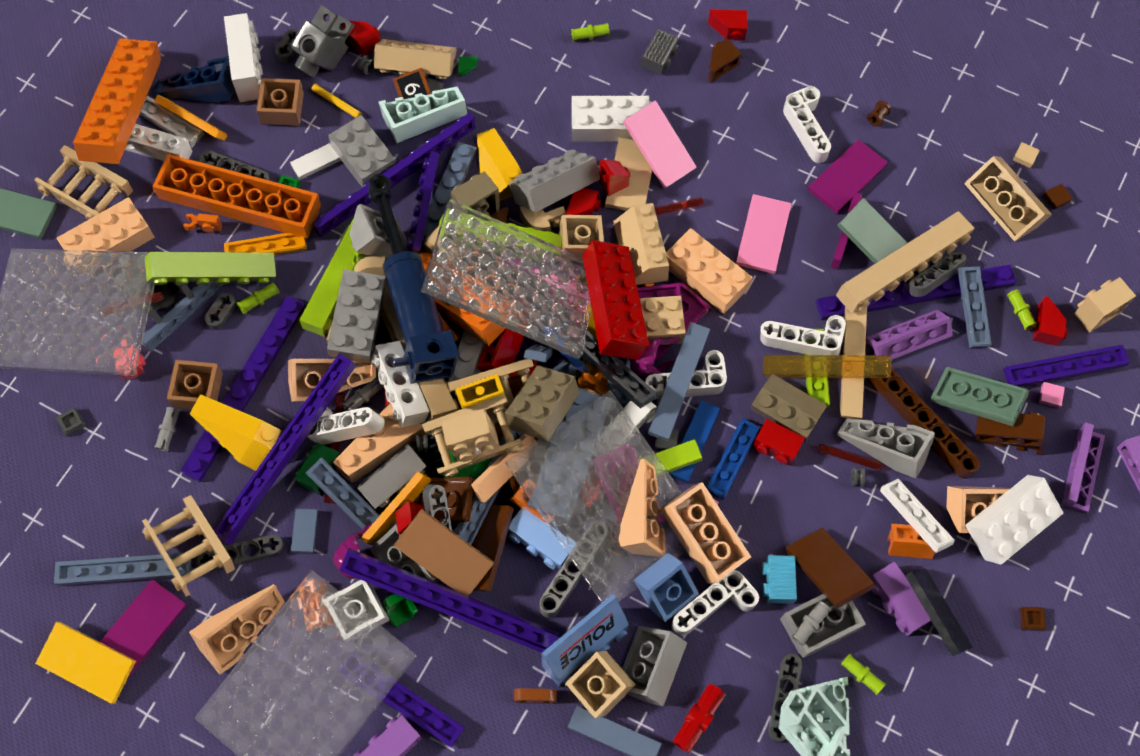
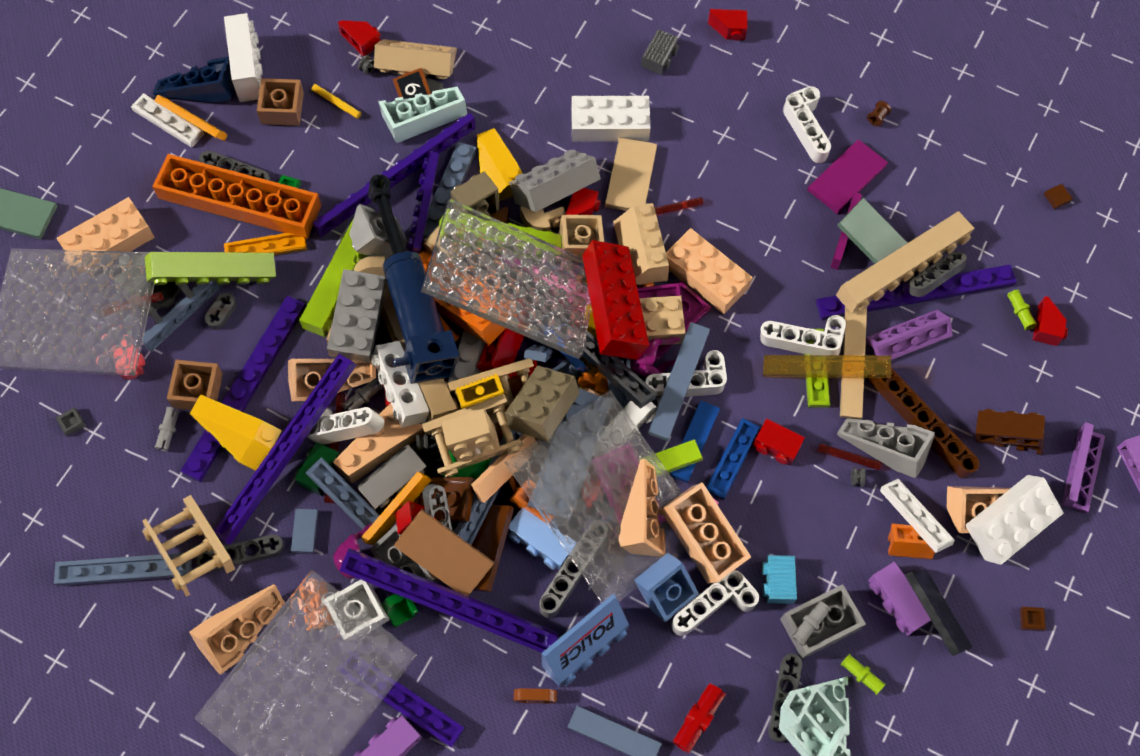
tan fence [34,145,133,220] -> none
yellow tile [35,622,136,704] -> none
orange brick [73,39,162,164] -> none
magenta tile [100,579,188,679] -> none
white brick [125,124,193,161] -> none
orange plate [183,213,223,233] -> none
lime pin [237,282,279,314] -> none
dark grey beam [275,29,298,63] -> none
white tile [290,143,341,180] -> none
dark grey piece [291,5,355,77] -> none
light grey brick [328,115,396,188] -> none
green tile [458,57,478,76] -> none
tan brick [565,651,636,719] -> none
lime pin [571,23,610,41] -> none
red slope [598,159,631,197] -> none
bright pink tile [622,100,696,188] -> none
light grey slope [622,626,687,706] -> none
dark grey tile [655,429,679,451] -> none
reddish brown slope [708,38,742,83] -> none
bright pink tile [736,194,791,274] -> none
dark tan slope [751,374,827,442] -> none
reddish brown tile [786,527,875,609] -> none
sand green tile [931,367,1029,426] -> none
sand blue tile [958,266,992,348] -> none
tan slope [964,156,1052,241] -> none
dark purple plate [1003,344,1130,387] -> none
tan tile [1013,142,1040,168] -> none
bright pink tile [1039,382,1065,408] -> none
tan brick [1074,277,1136,333] -> none

